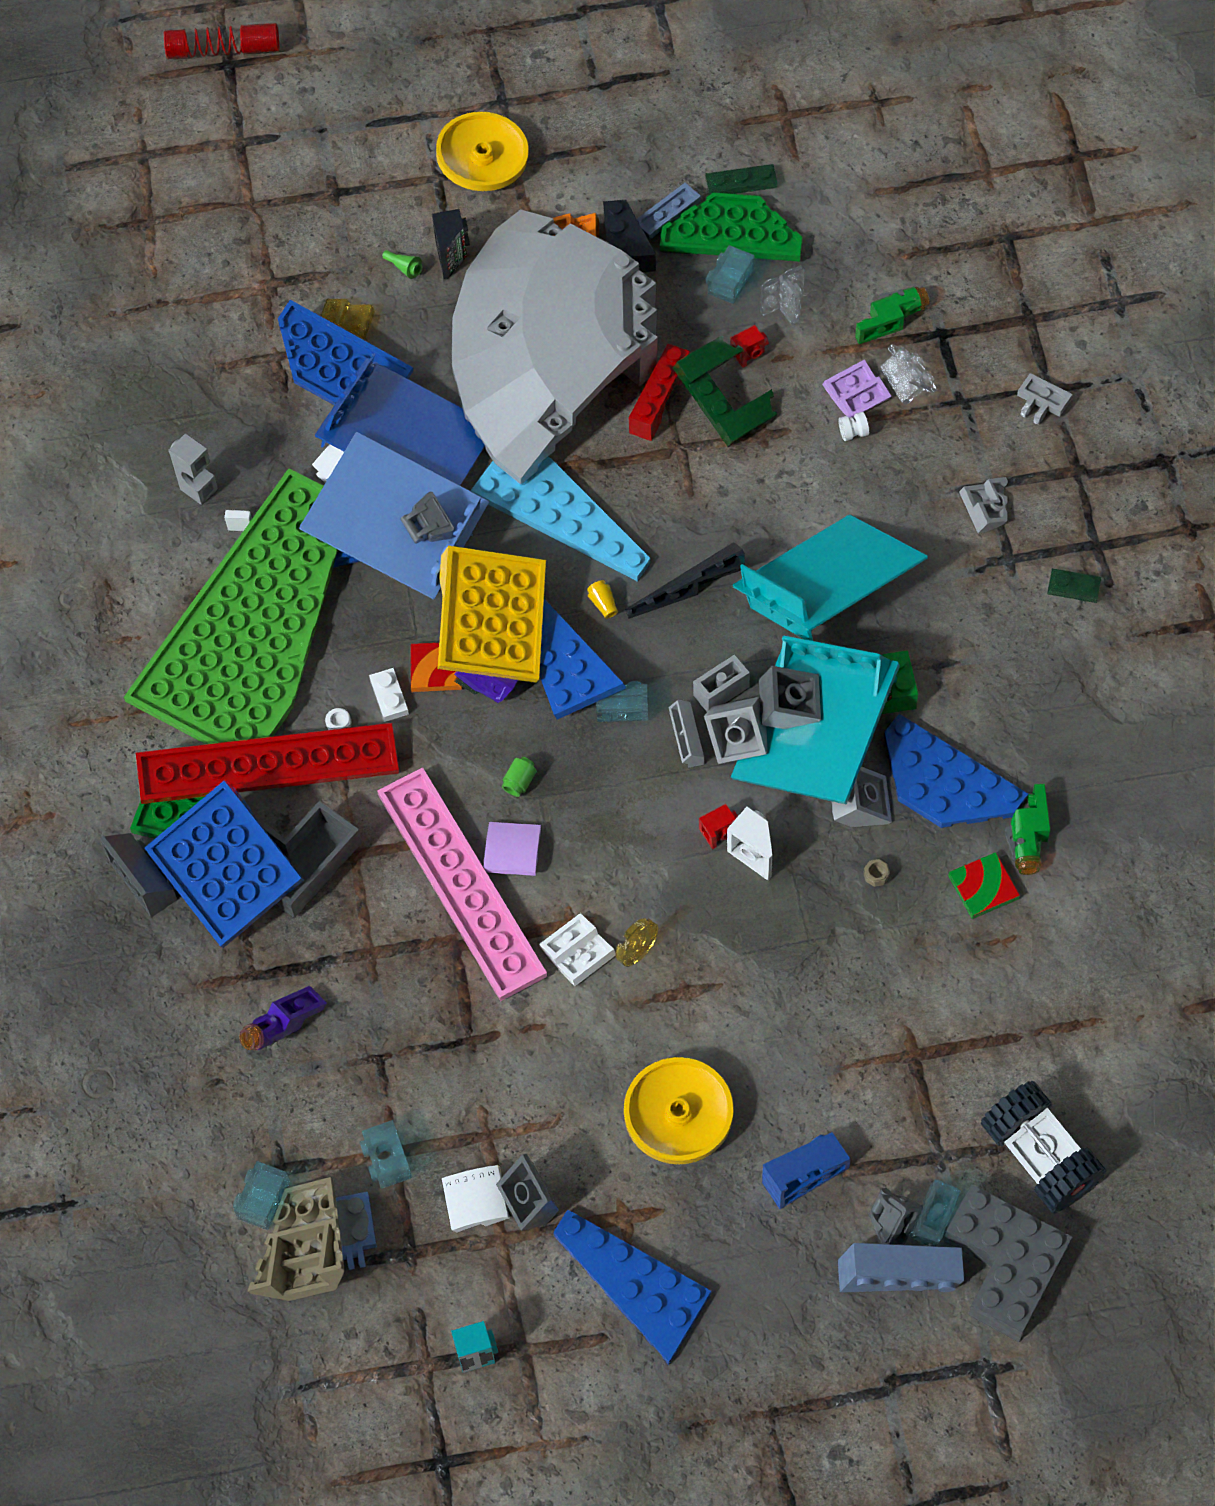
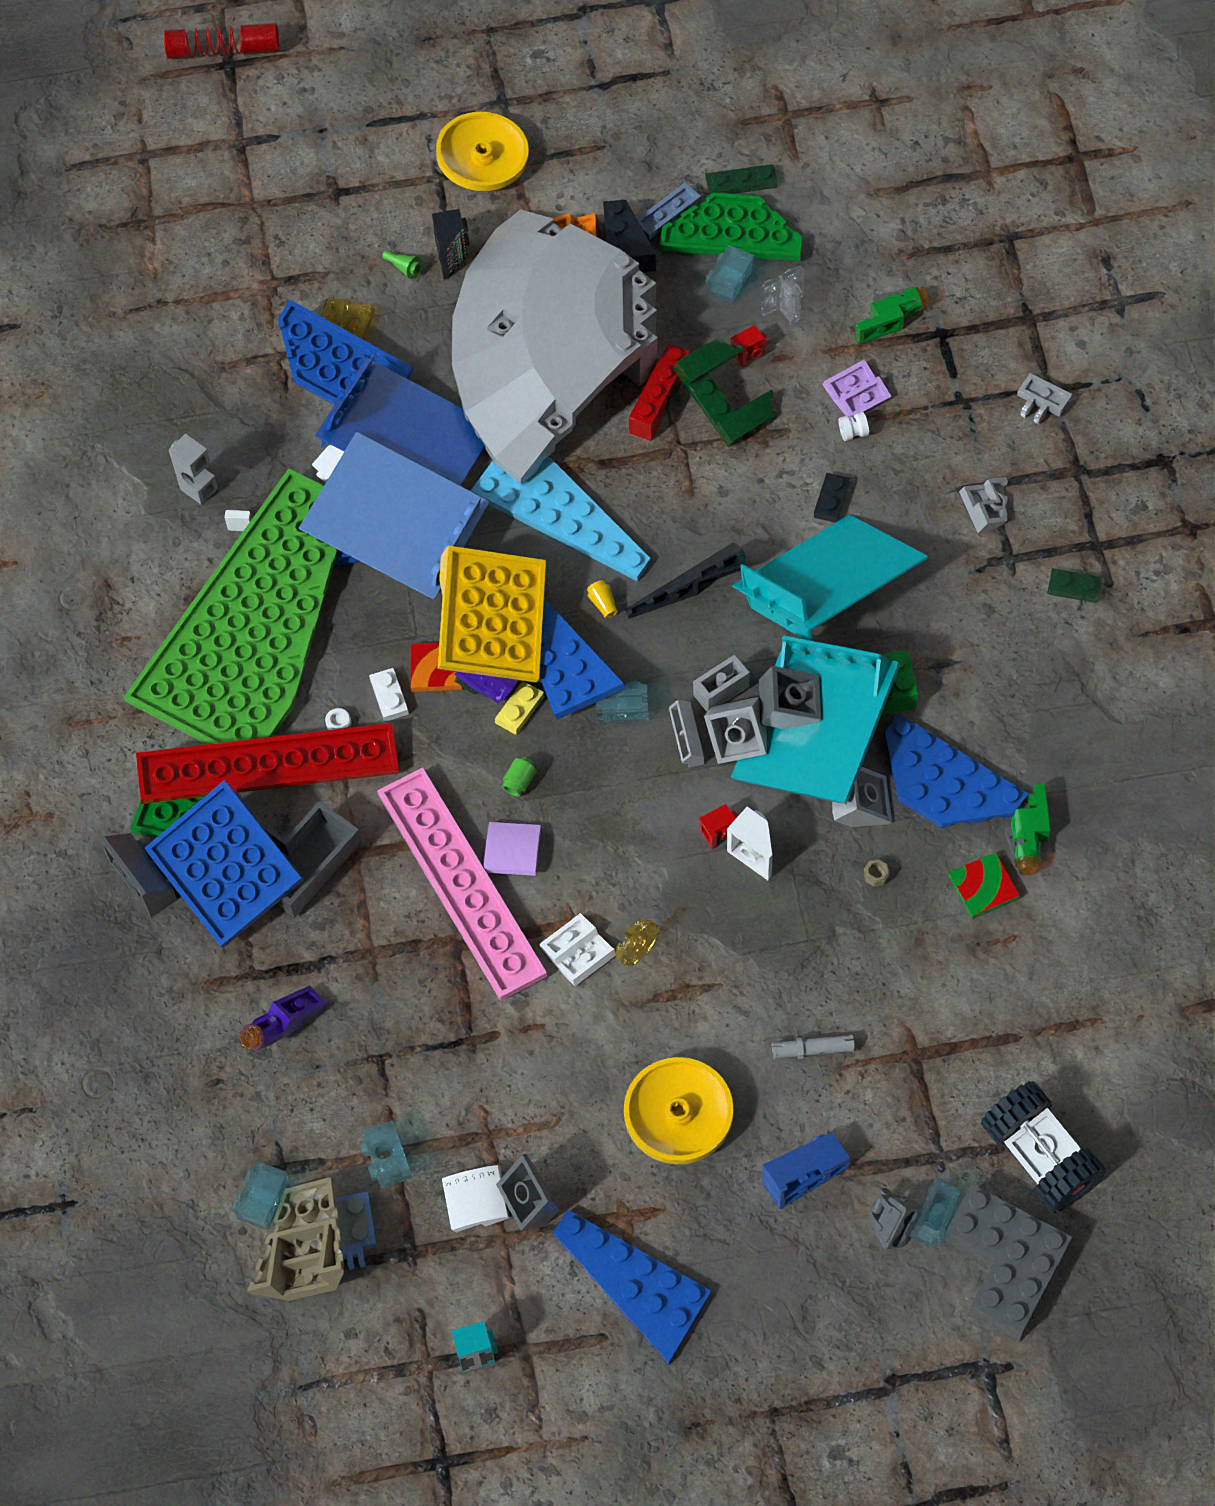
dark grey piece [400,491,454,544] -> none
sand blue wedge [838,1243,964,1292] -> none
clear bracket [880,344,937,405] -> none
none -> light yellow plate [495,681,544,735]
none -> light grey pin [771,1034,854,1059]
none -> black plate [814,472,850,523]

